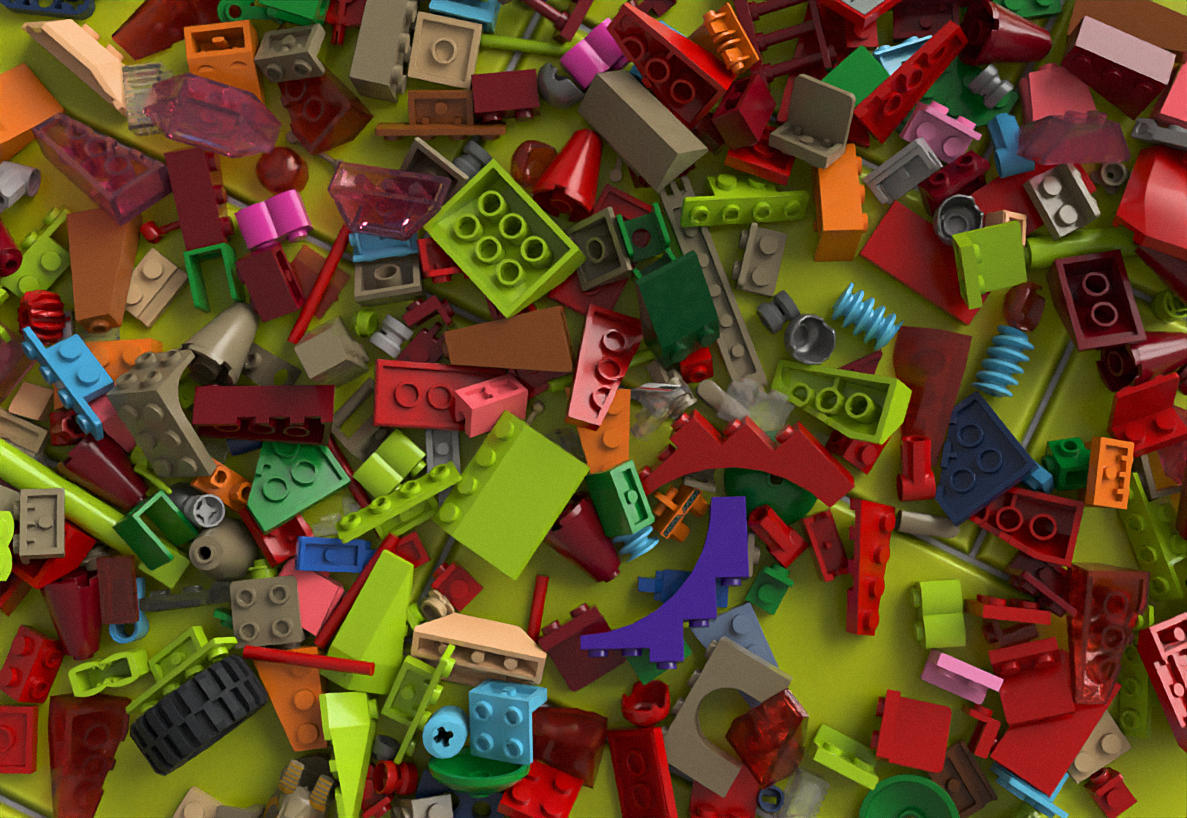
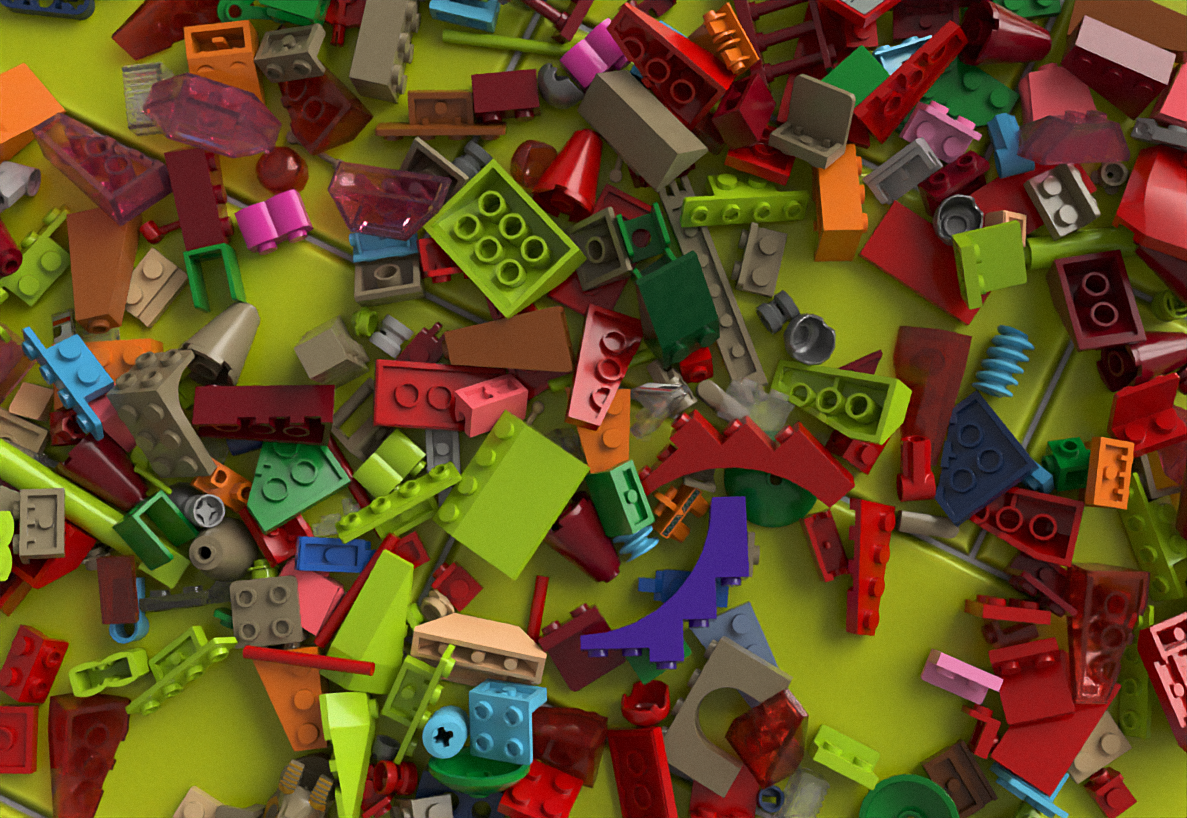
red gear [16,290,66,346] -> none
light nougat wedge [21,19,133,119] -> none
dark red cone [40,566,109,661] -> none
black tyre [130,654,268,776] -> none
dark red brick [235,242,306,322] -> none
dark tan bracket [241,342,301,386] -> none
red bar [287,224,355,345] -> none
clear red piece [289,244,351,320] -> none
dark red bracket [402,295,456,330] -> none
tan plate [407,11,483,90] -> none
green bracket [744,563,795,615] -> none
red piece [747,504,809,569] -> none
medium azure piece [831,282,904,351] -> none
red bracket [870,689,952,773] -> none
lime brick [910,578,966,649] -> none
dark grey wheel [967,64,1014,110] -> none
clear red hair [1002,281,1045,333] -> none

